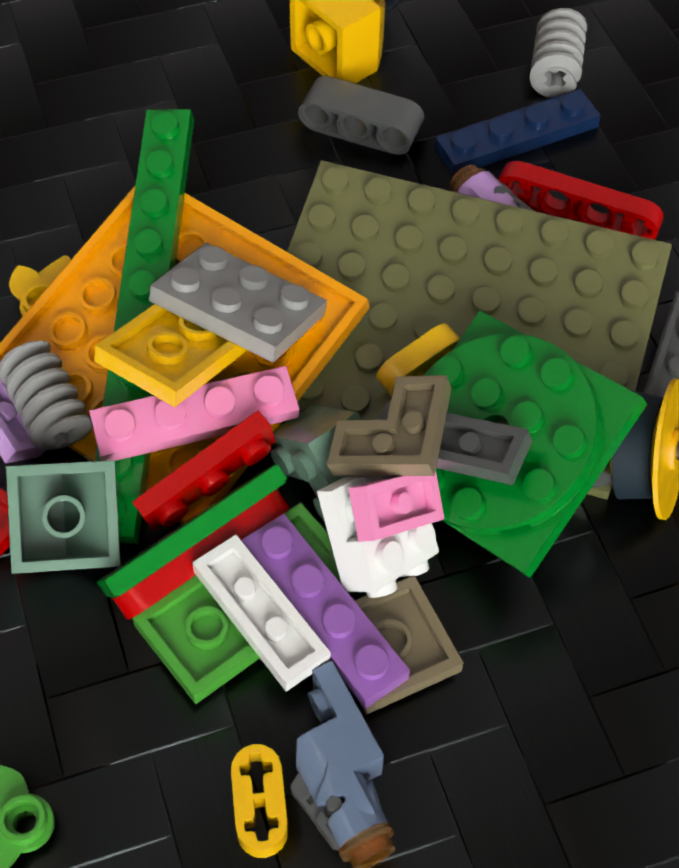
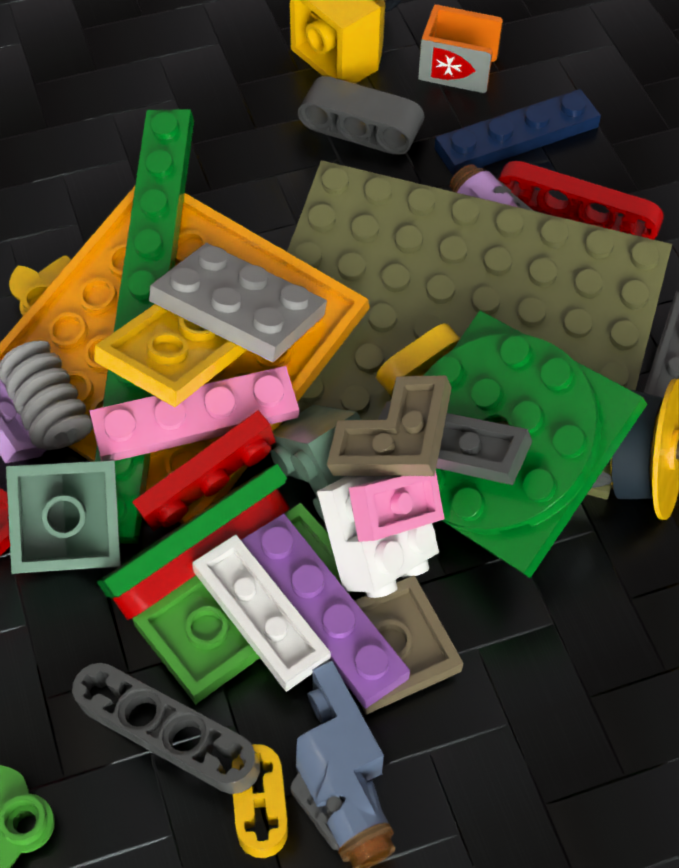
light grey piece [529,8,587,98] -> none
none -> dark grey beam [72,663,260,794]
none -> piece [418,4,503,93]

